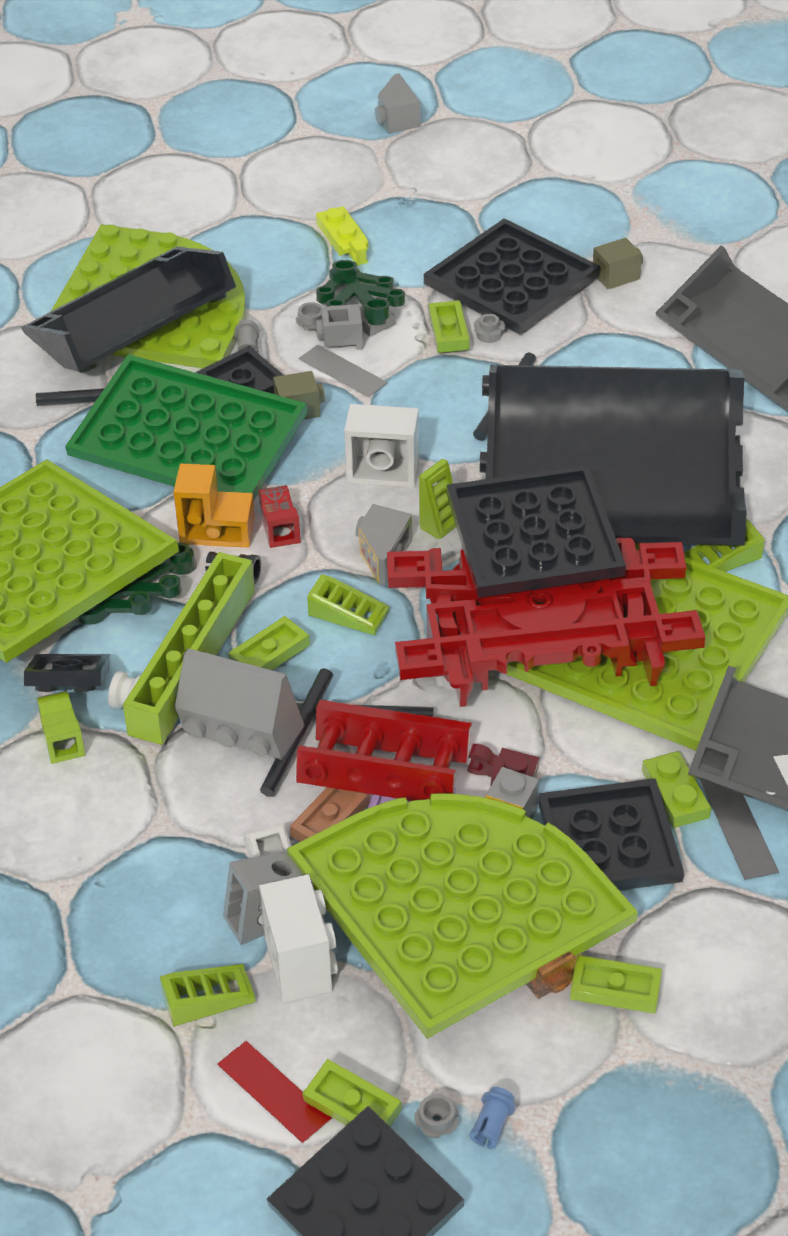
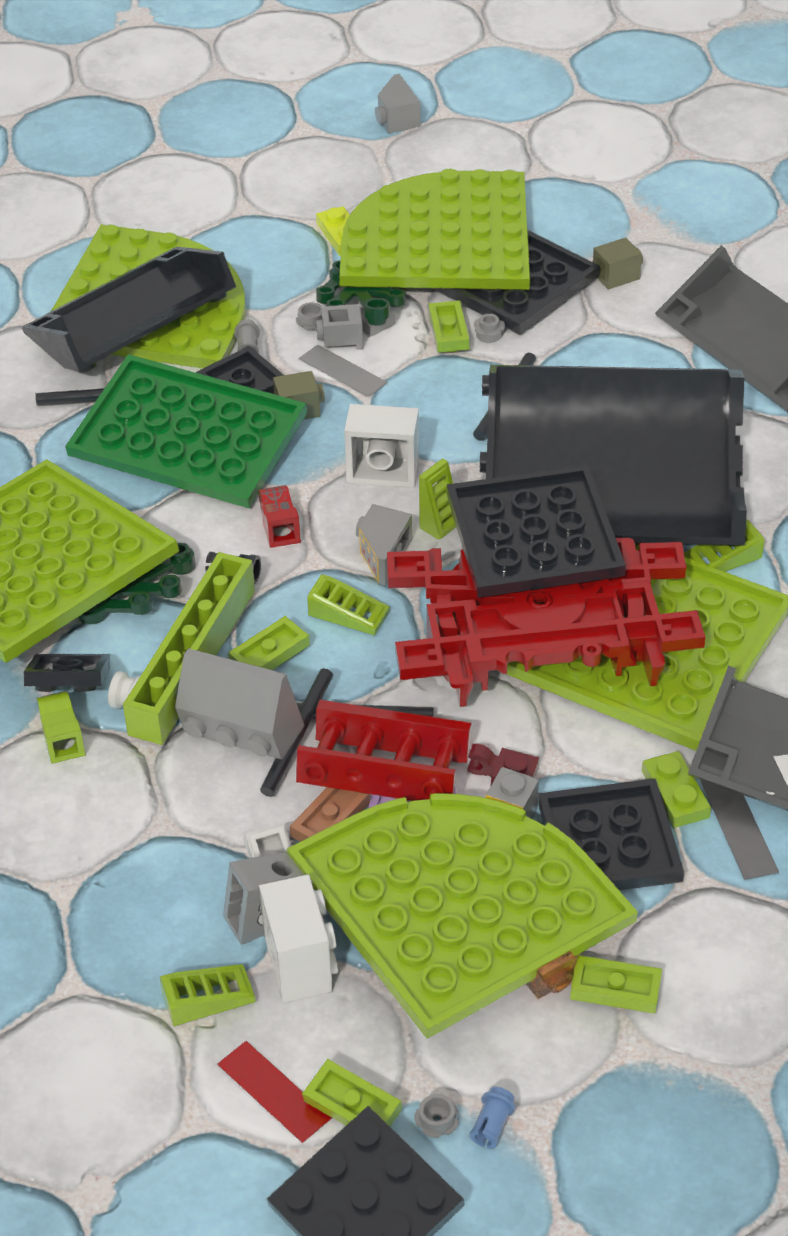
light orange brick [173,464,255,548] -> none
none -> lime plate [340,169,530,290]

